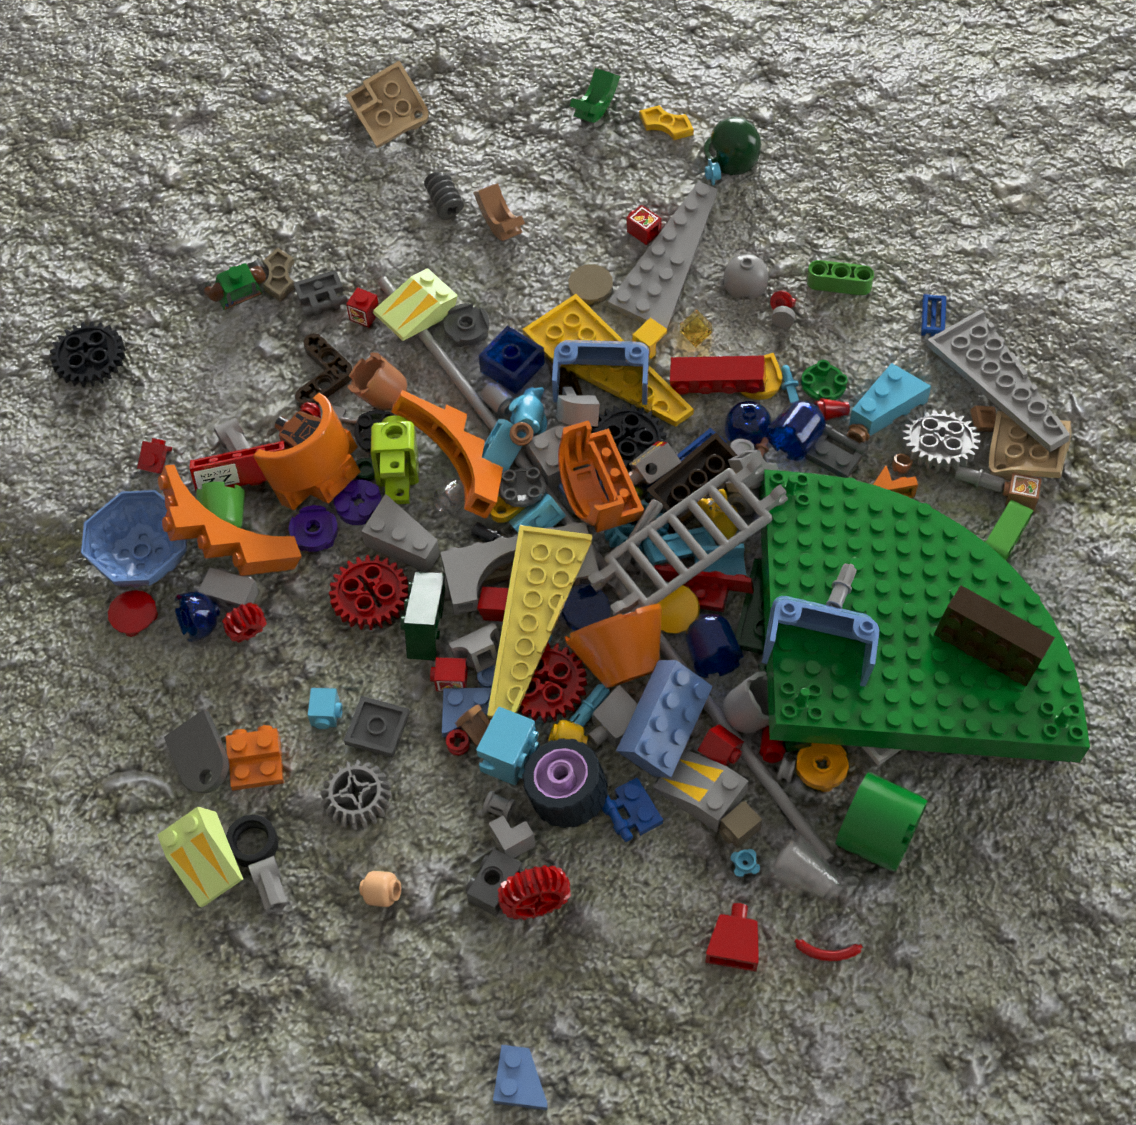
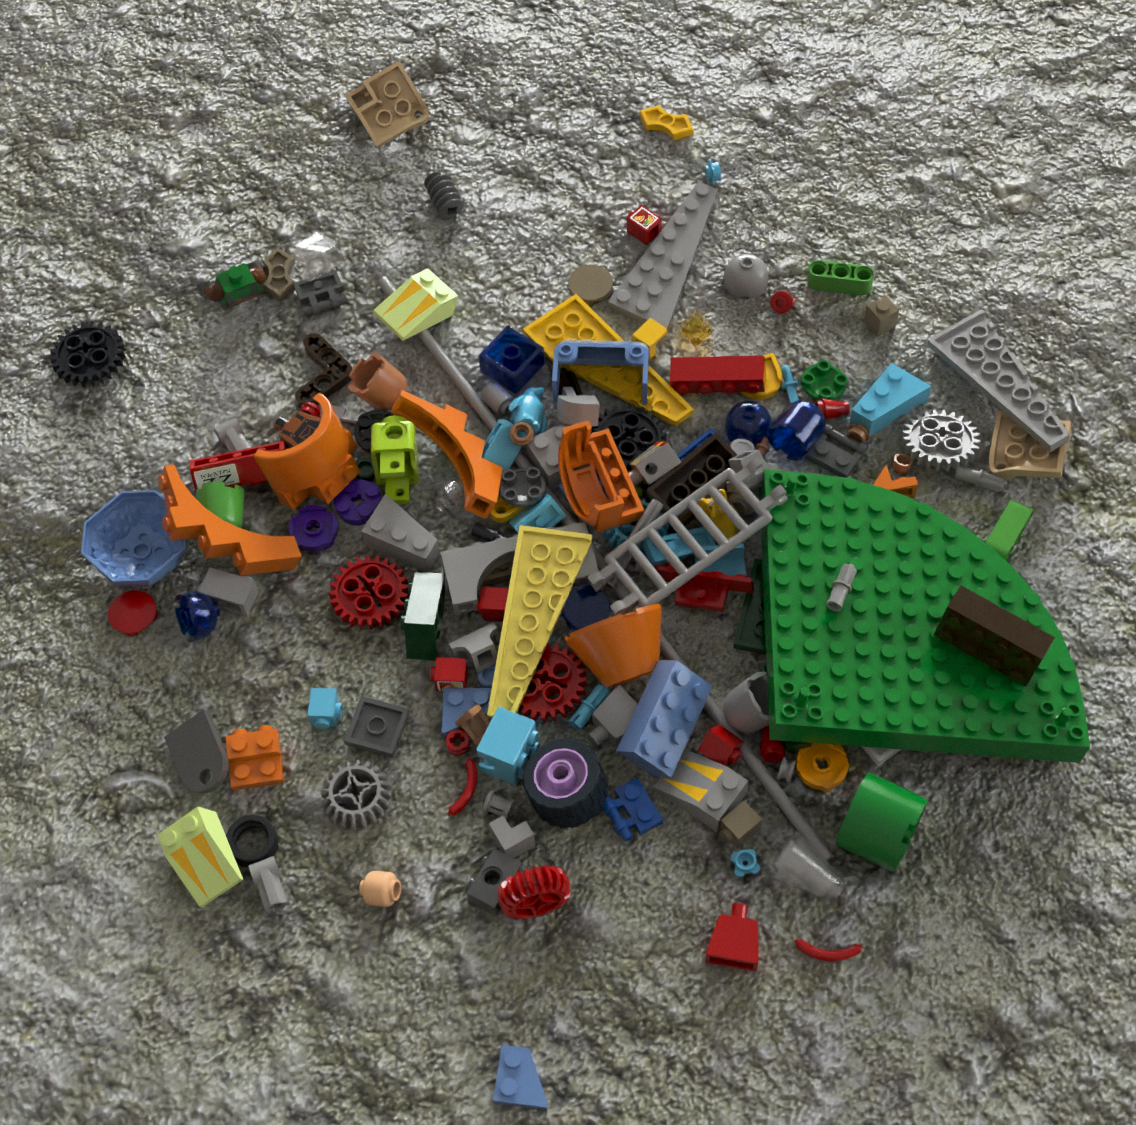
red bracket [137,438,173,474] -> none
red gear [222,602,267,643] -> none
red brick [346,287,379,328] -> none
dark grey plate [443,303,489,347] -> none
medium nougat arch [473,183,525,241] -> none
yellow head [548,720,588,744] -> none
green arch [570,68,620,123] -> none
yellow tile [657,585,700,634] -> none
clear blue cylinder [686,614,744,678] -> none
dark green piece [704,116,762,175] -> none
medium blue windscreen [762,596,879,687] -> none
light grey tile [771,306,795,328] -> none
blue tile [921,294,946,336] -> none
medium nougat plate [970,406,997,432] -> none
nougat brick [1002,473,1042,510] -> none
none -> clear piece [292,233,344,281]
none -> red piece [447,757,477,816]
none -> dark tan brick [864,295,899,337]

